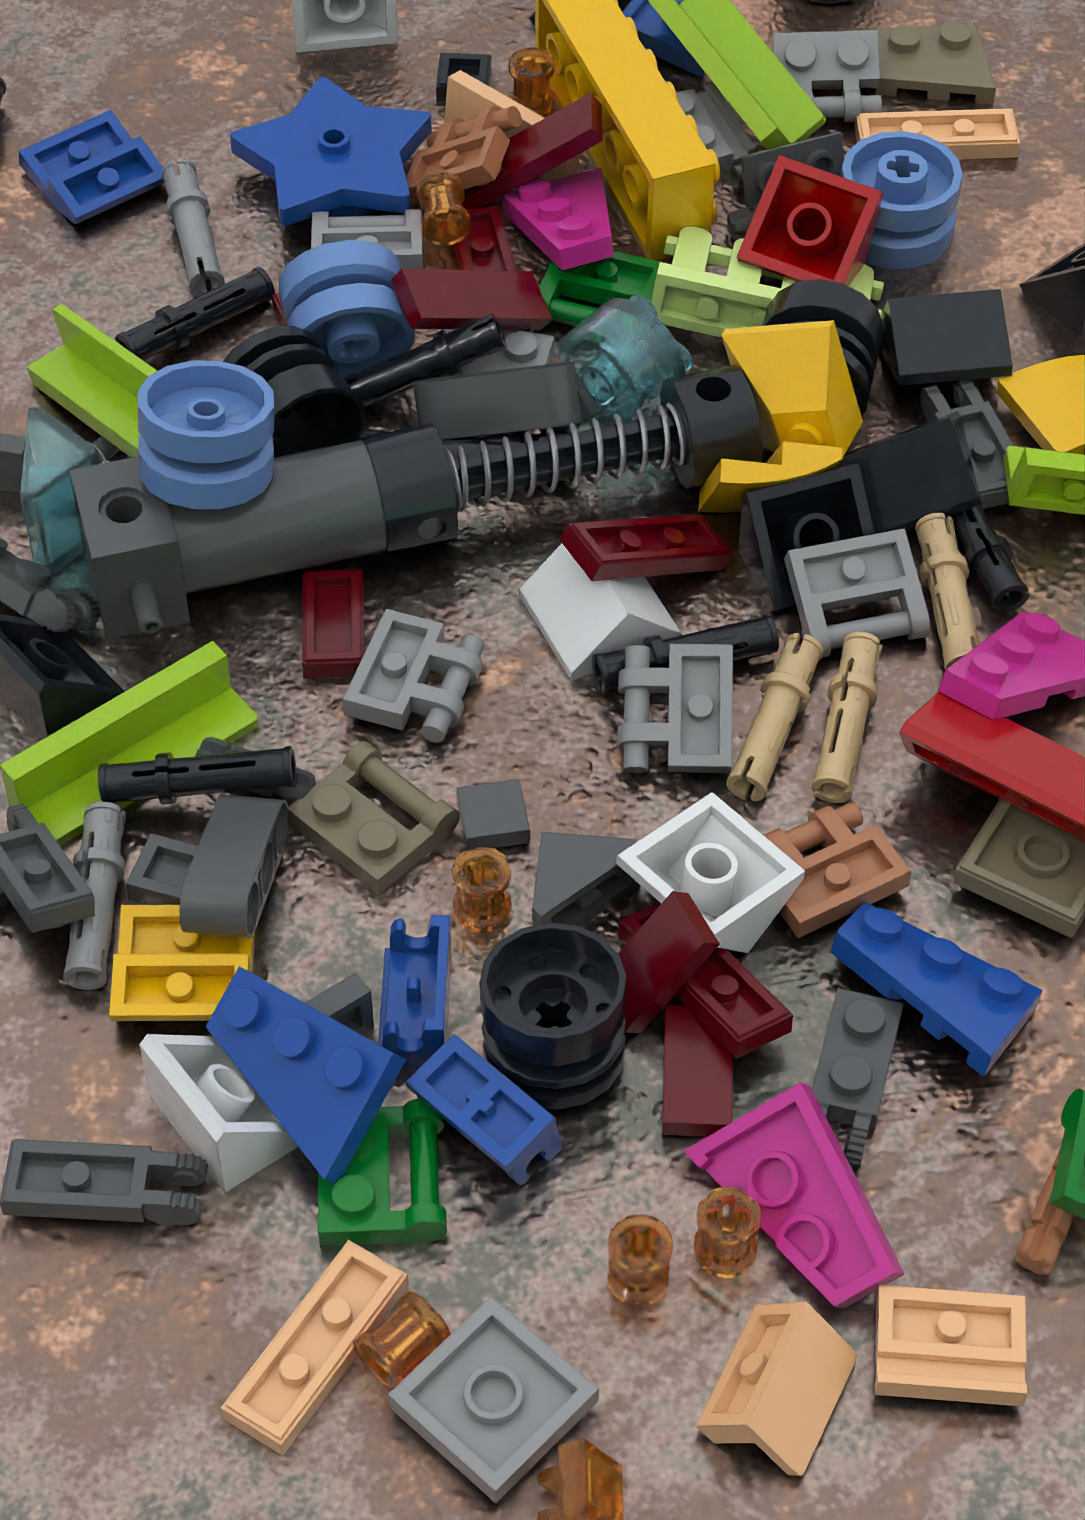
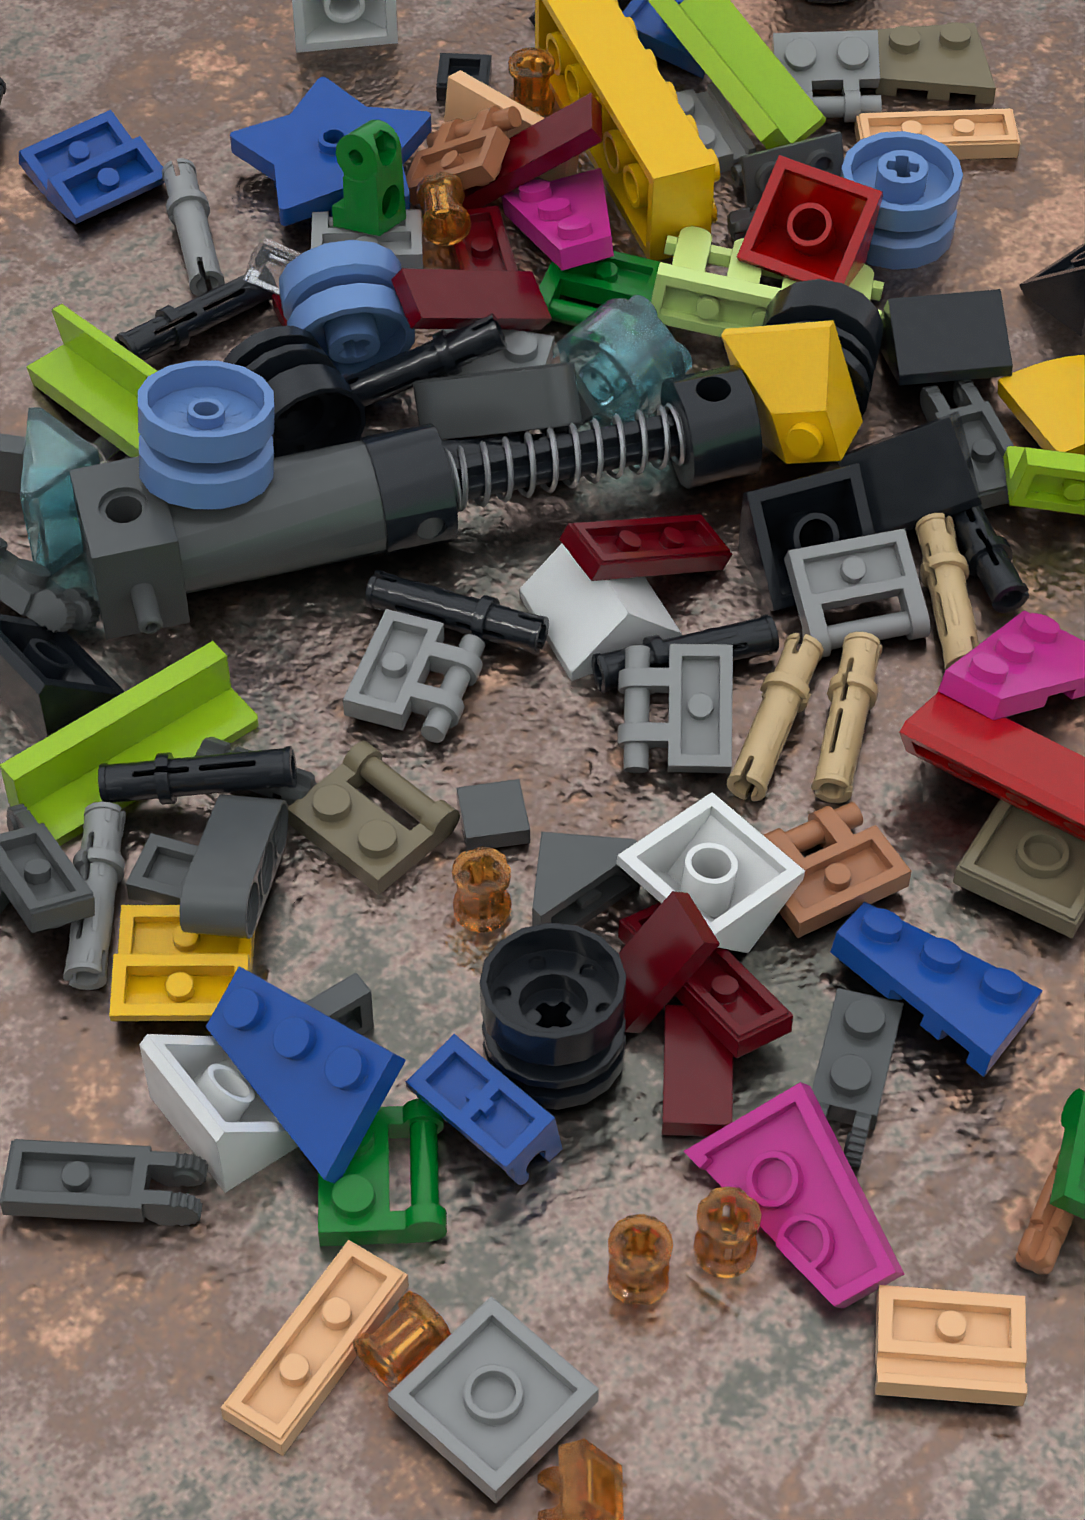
dark red tile [302,569,365,678] -> none
blue hinge [378,915,452,1070] -> none
light nougat panel [696,1301,857,1476] -> none
yellow slope [698,441,843,513] -> none
none -> clear slope [244,237,302,296]
none -> green leg [332,120,406,236]
none -> black pin [365,570,549,655]

